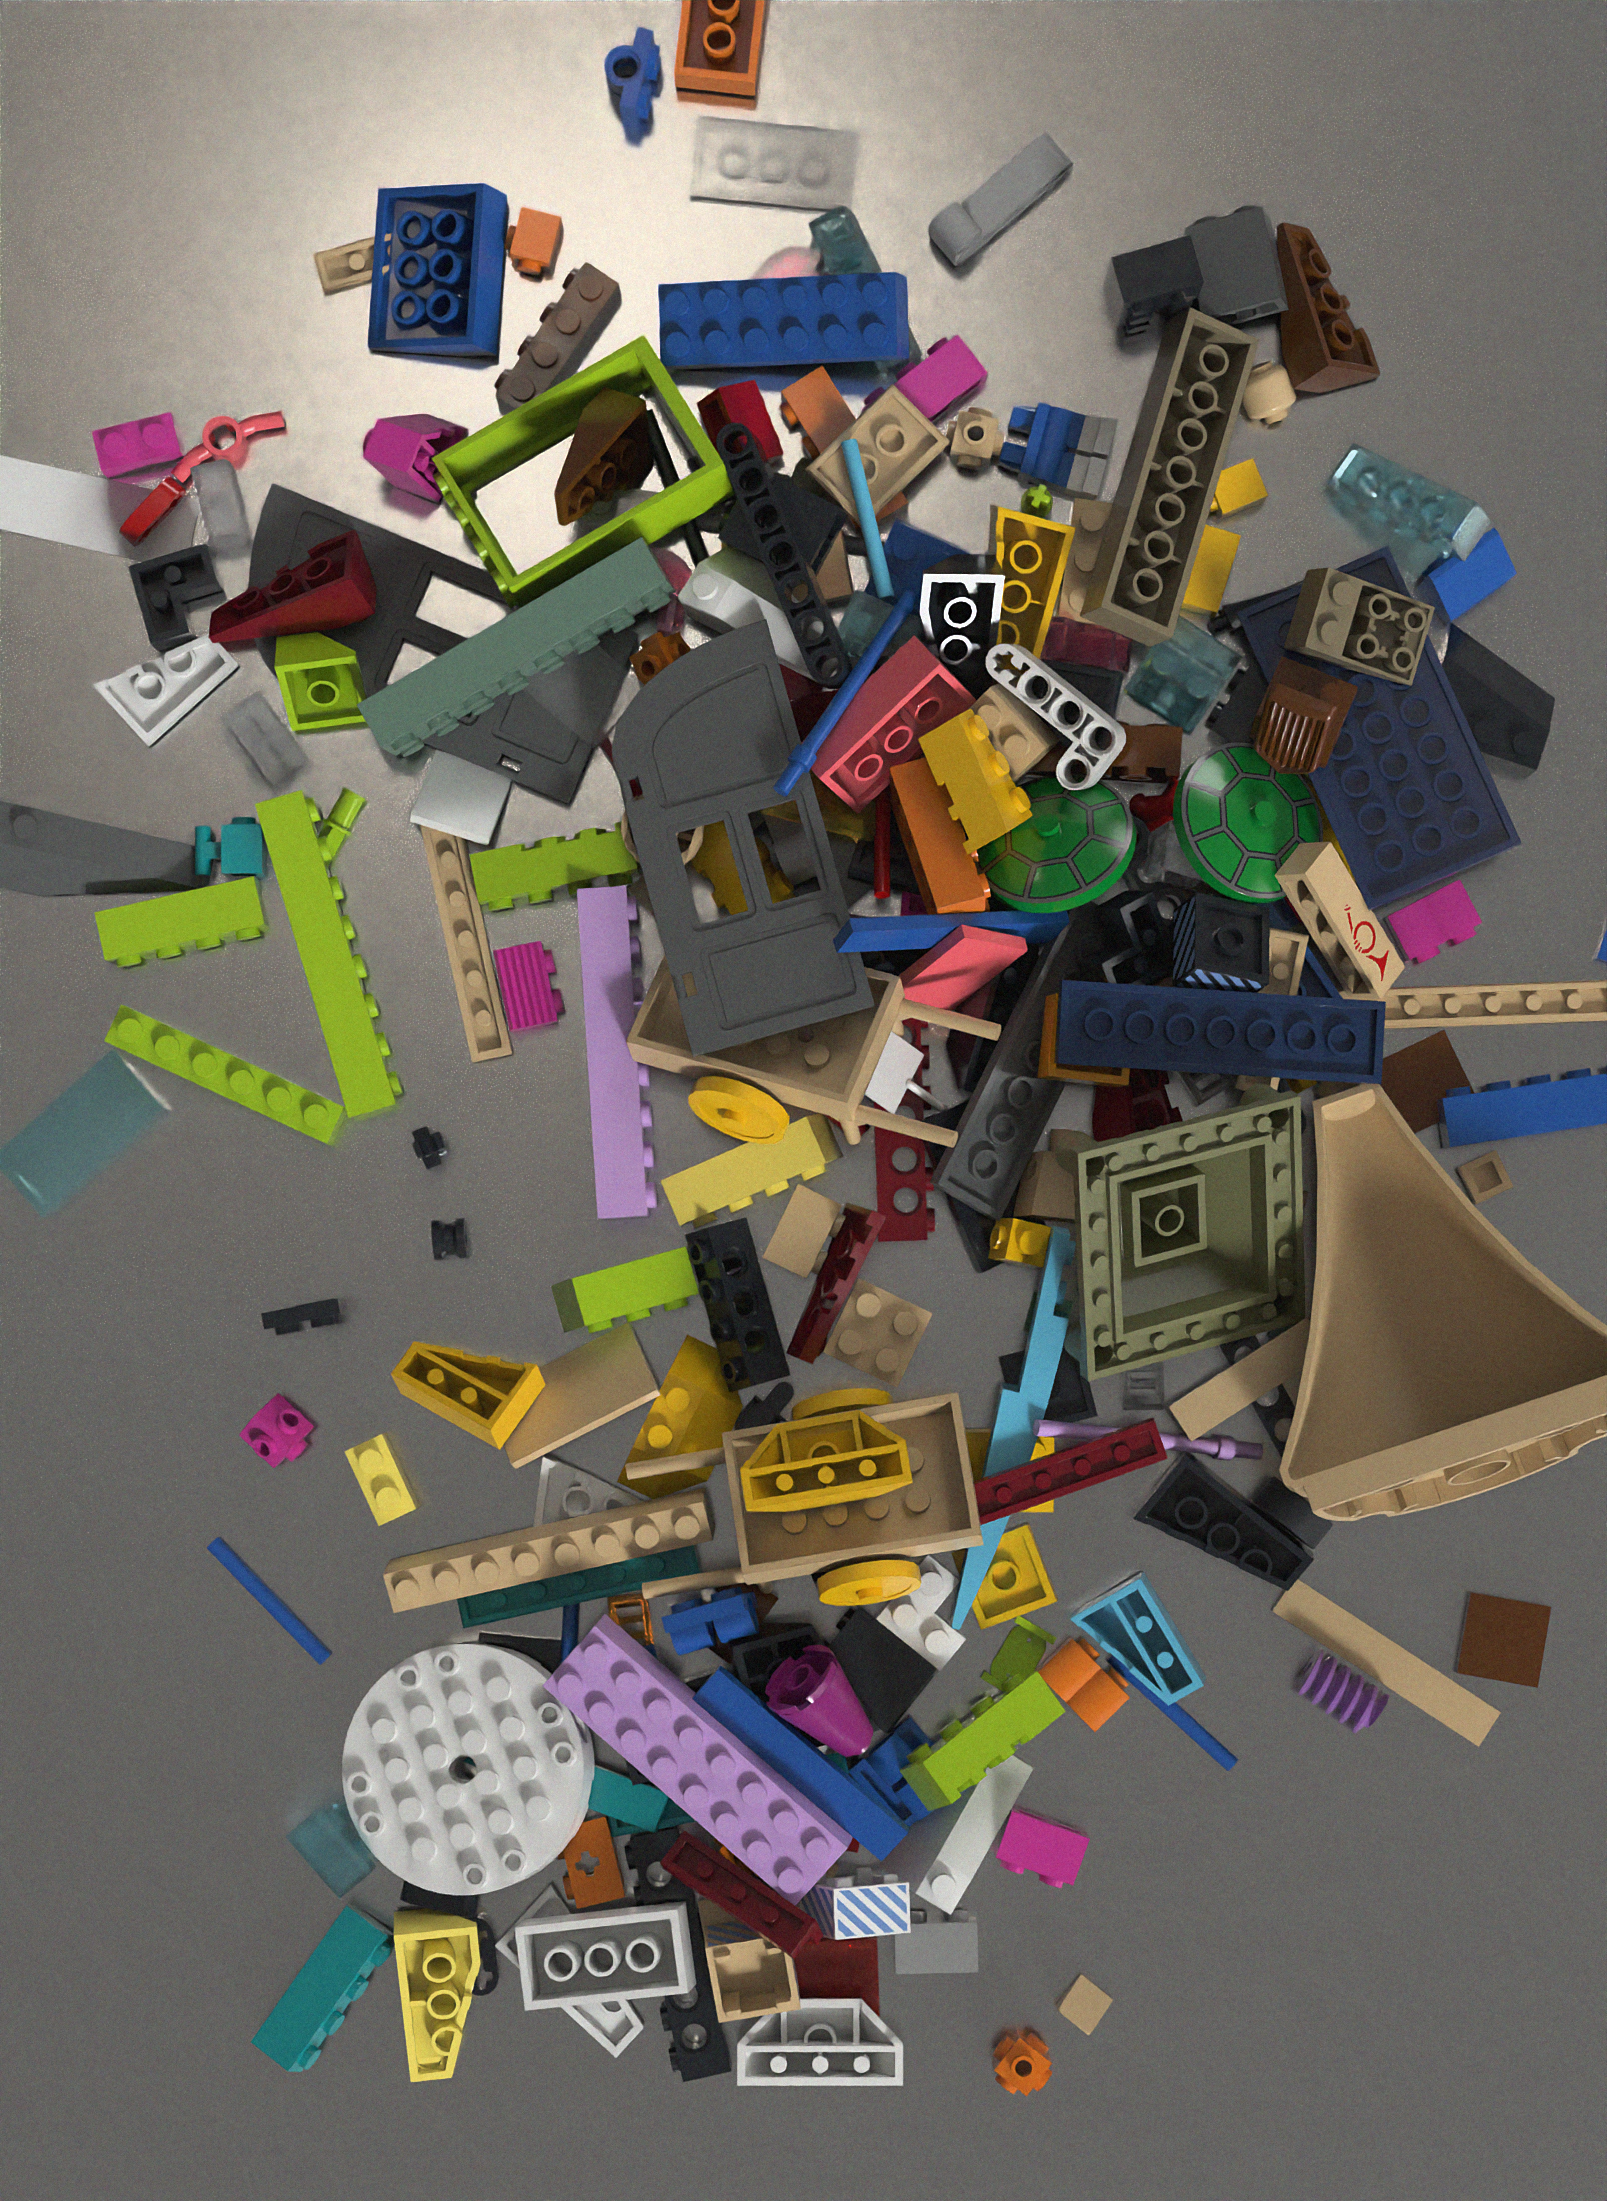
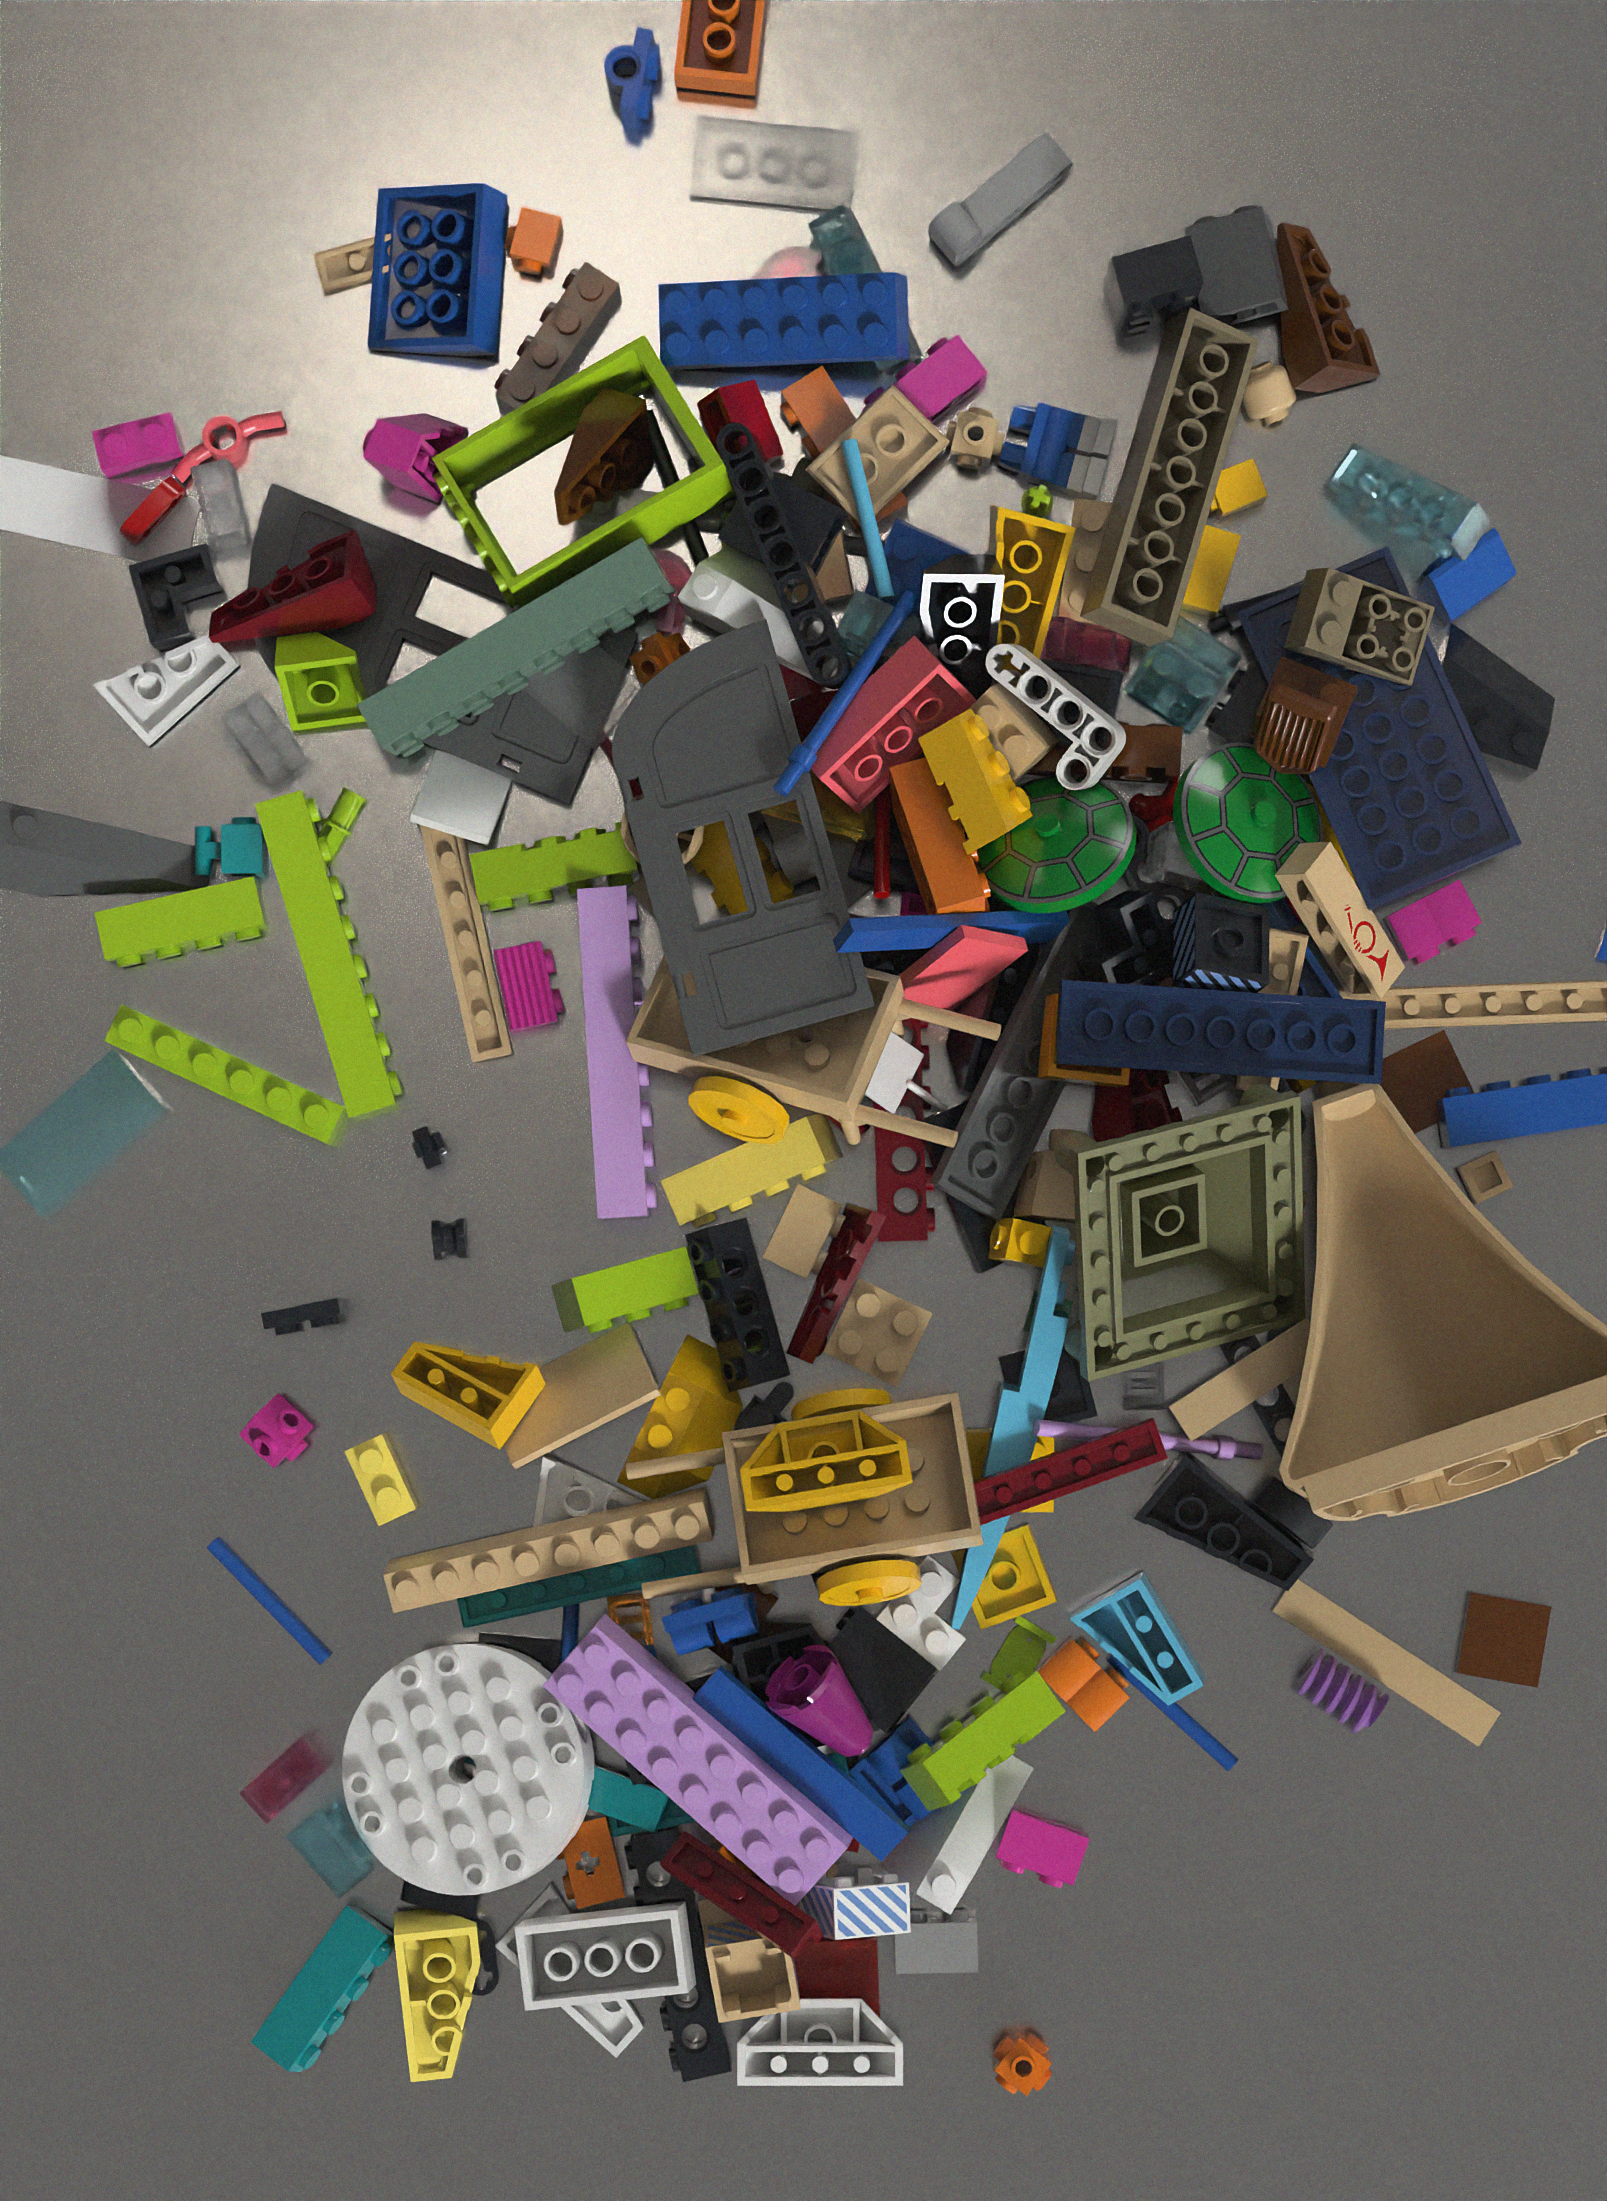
tan slope [1055,1974,1113,2035] -> none
none -> clear pink brick [239,1733,333,1824]

